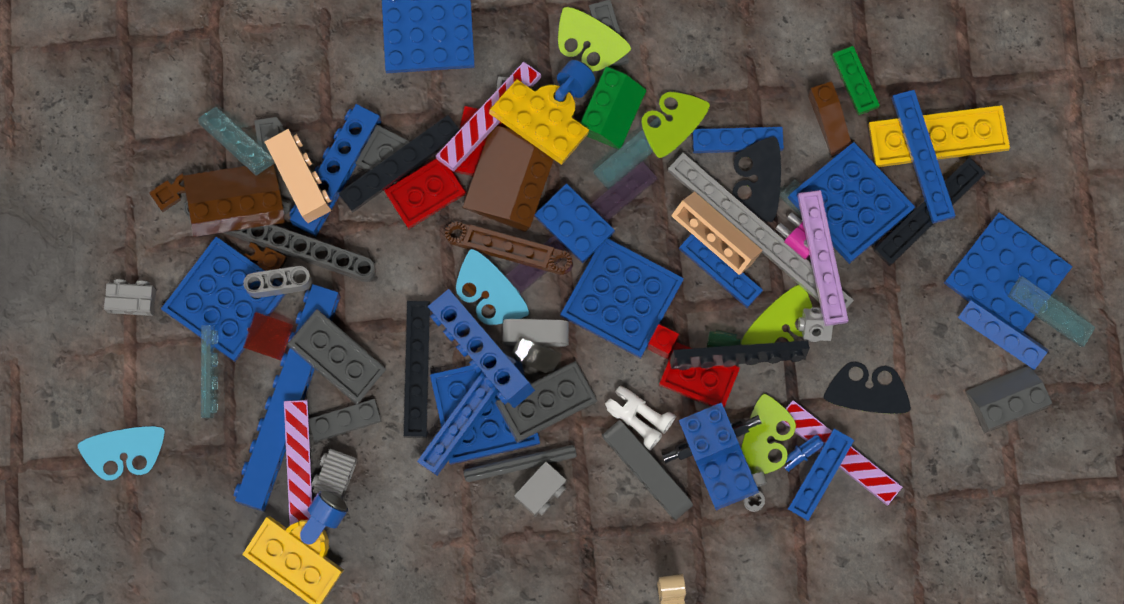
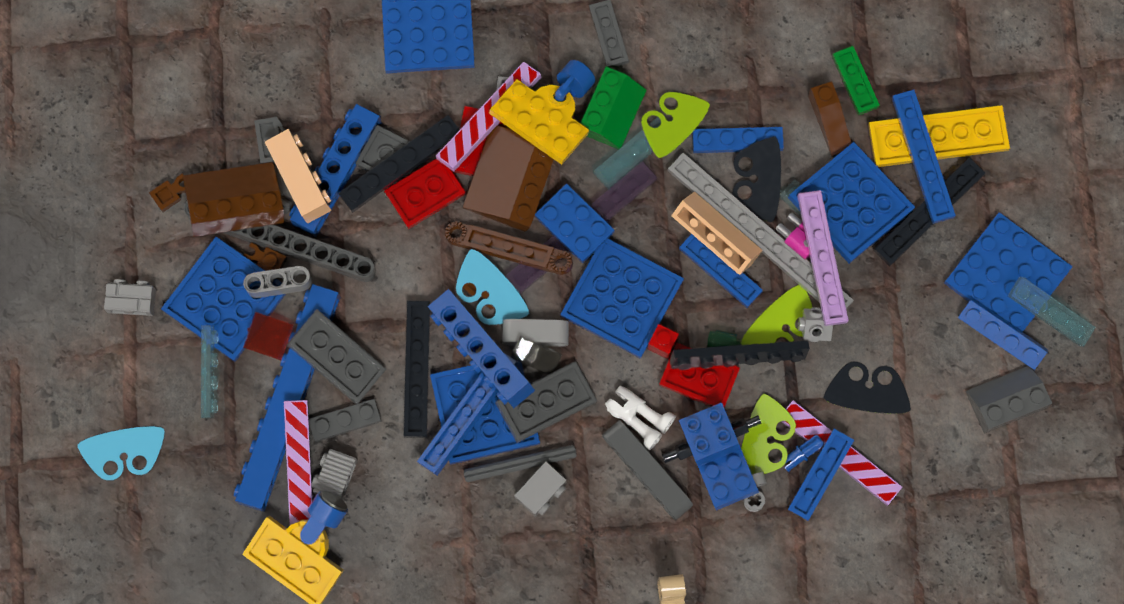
clear light blue plate [198,107,274,175] -> none
lime piece [558,7,631,71] -> none

